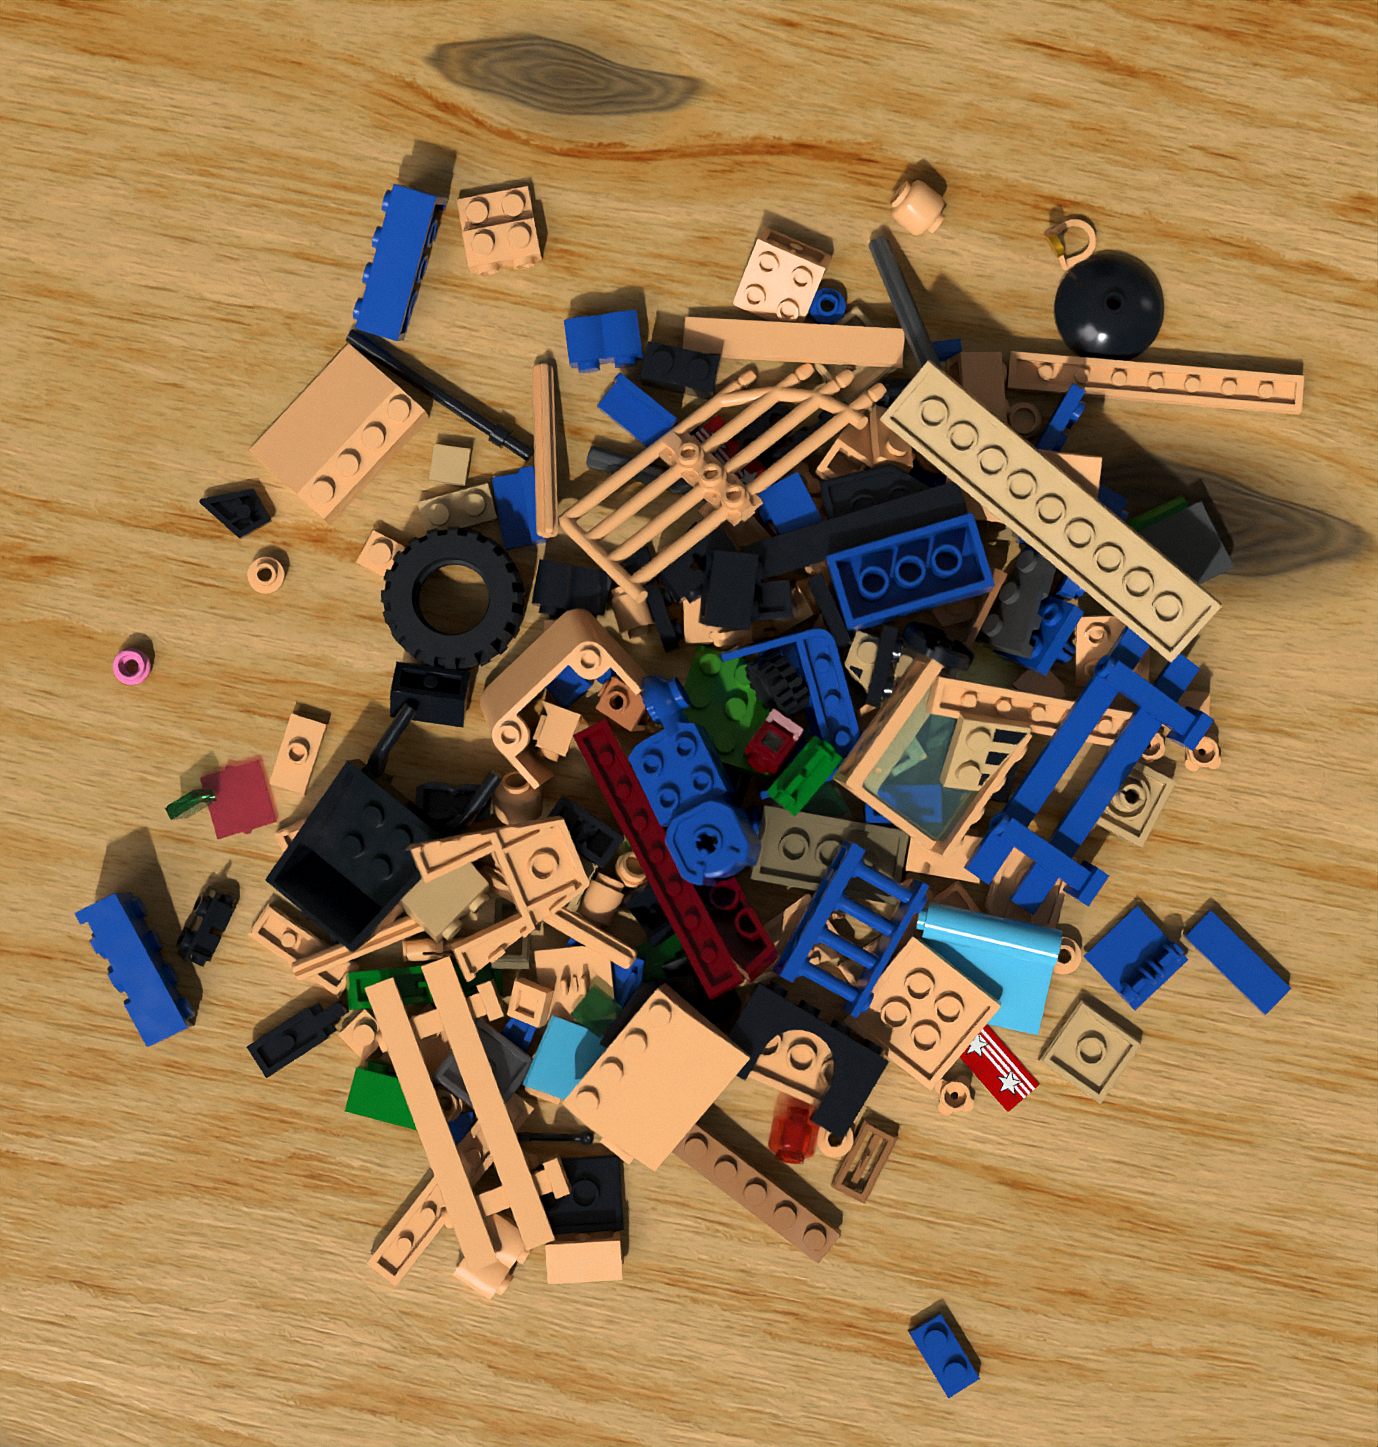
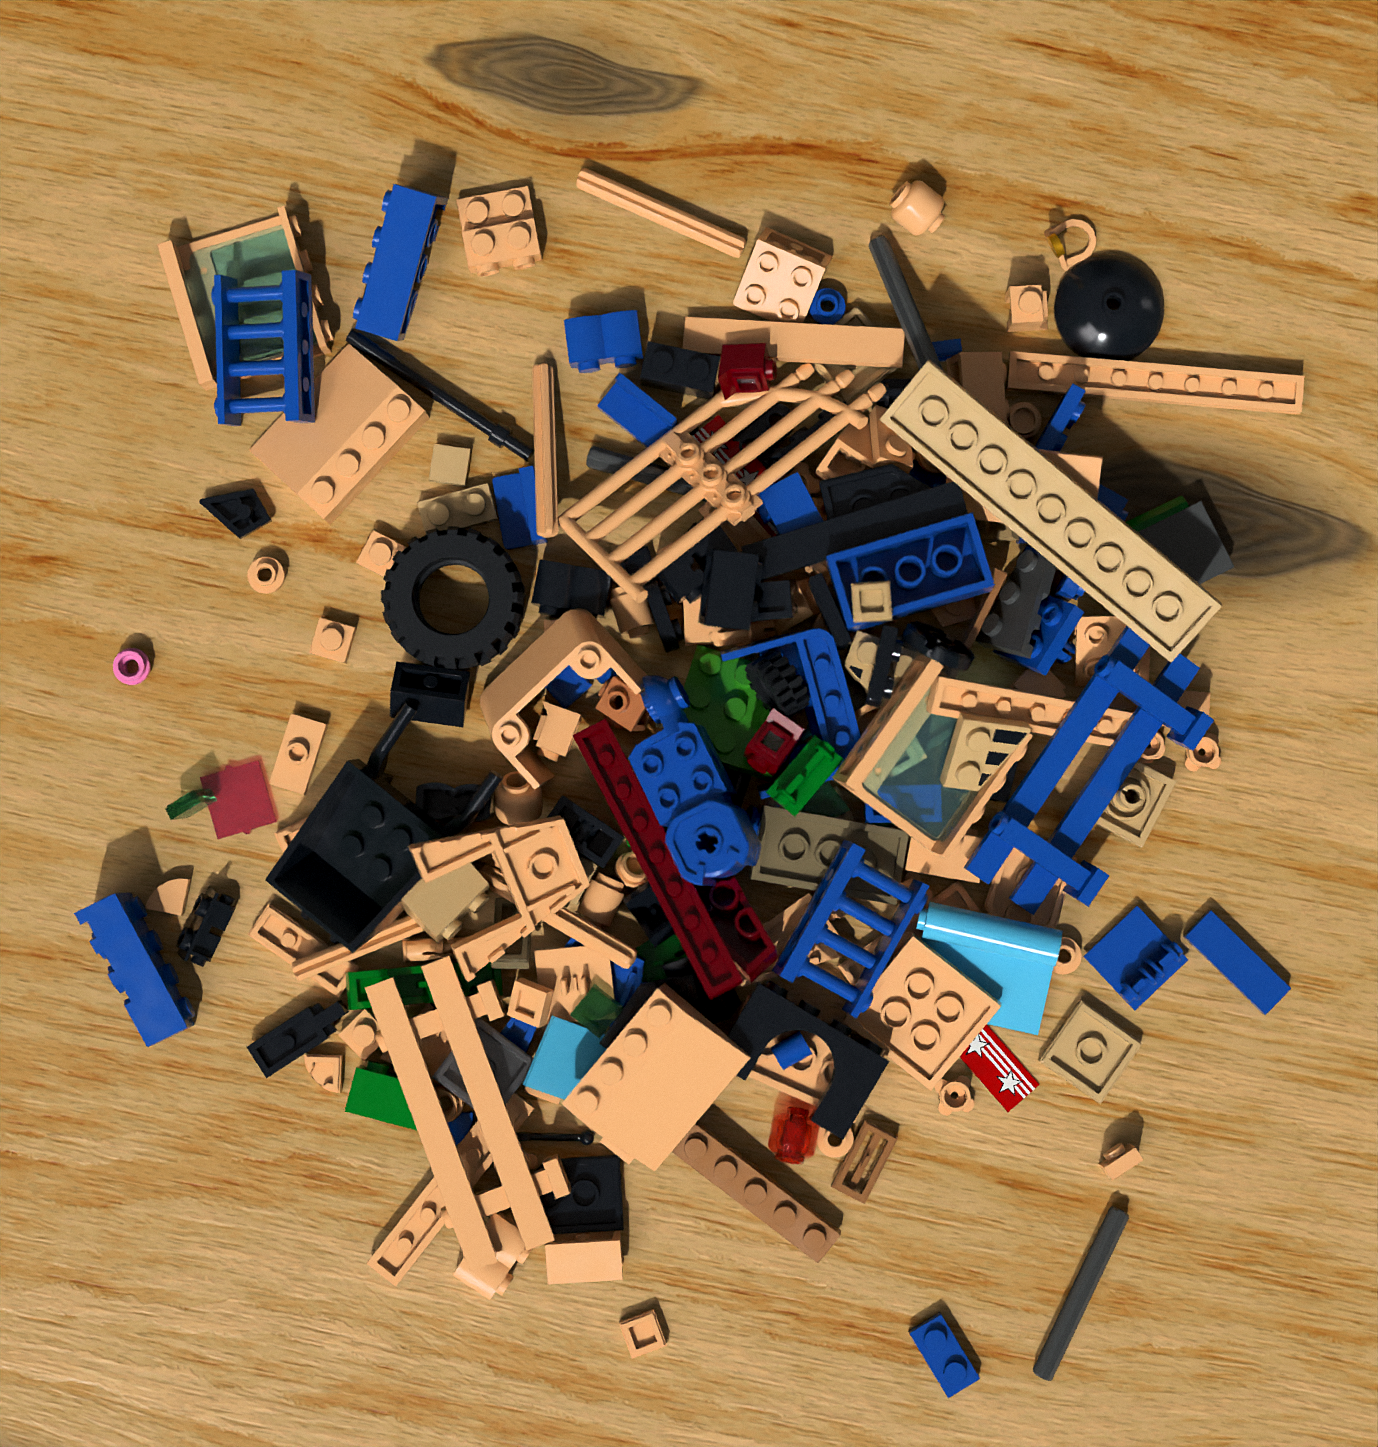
none -> light nougat tile [145,878,191,916]
none -> panel [157,206,334,390]
none -> blue fence [211,270,315,426]
none -> light nougat tile [304,1054,343,1093]
none -> light nougat plate [309,617,357,664]
none -> light nougat axle [576,168,746,258]
none -> light nougat tile [619,1308,667,1359]
none -> dark red window [718,343,777,400]
none -> blue hinge [770,1031,812,1070]
none -> tan tile [851,581,892,623]
none -> light nougat window [1005,285,1048,332]
none -> dark grey axle [1033,1206,1129,1381]
none -> light nougat plate [1099,1143,1143,1180]

